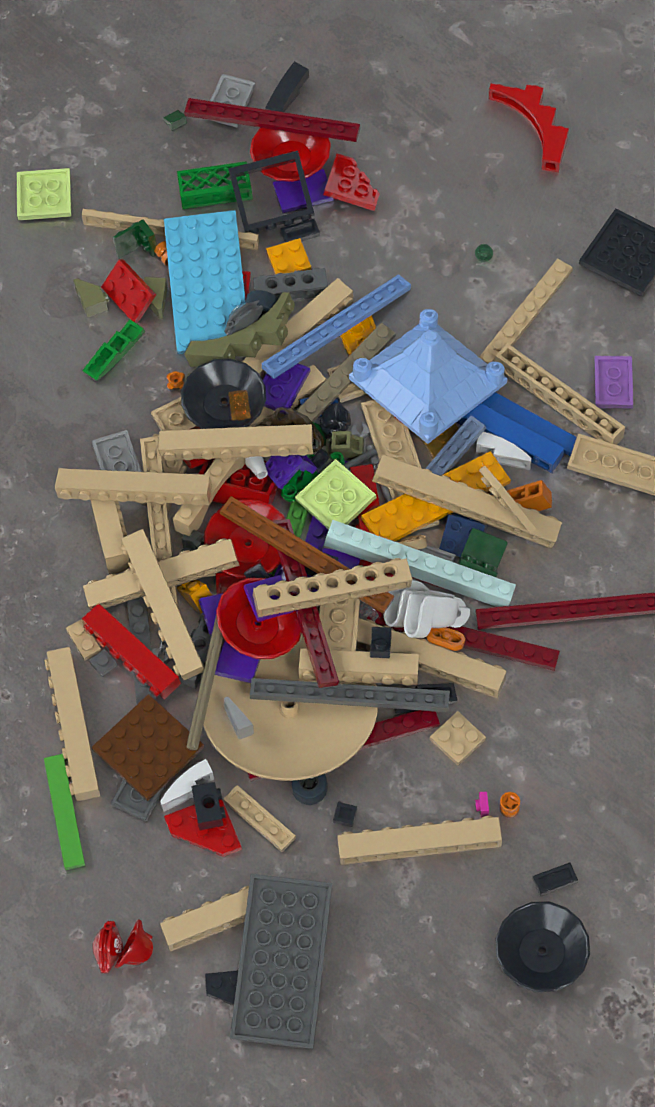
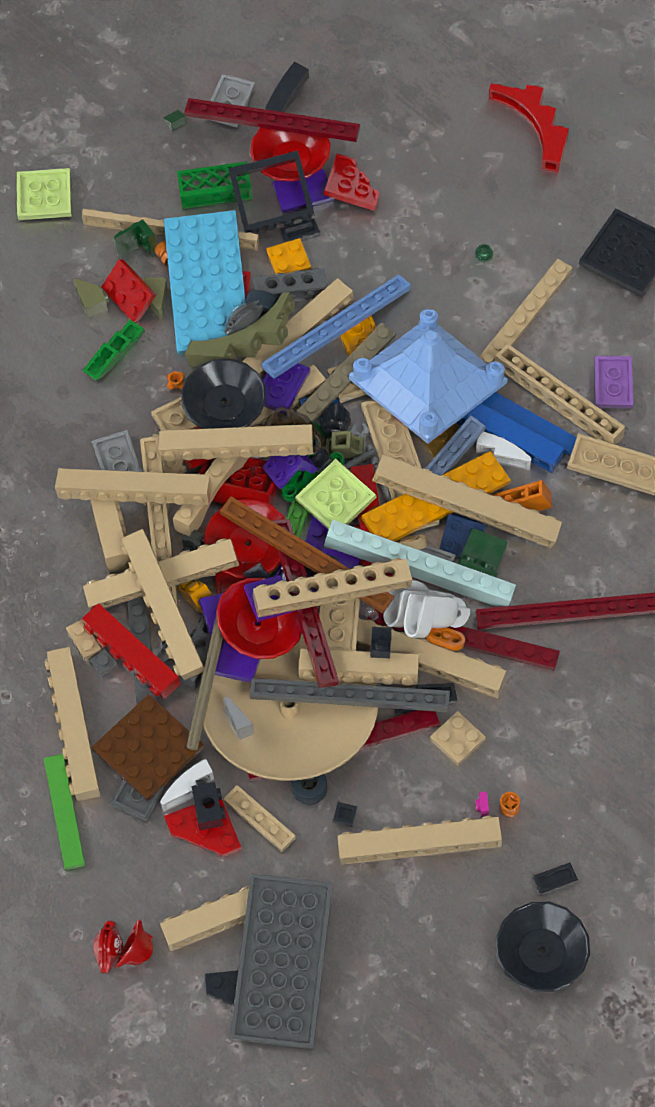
clear orange bracket [229,390,251,420] -> none
white cone [245,456,268,479] -> none
tan wing [479,466,536,534] -> none

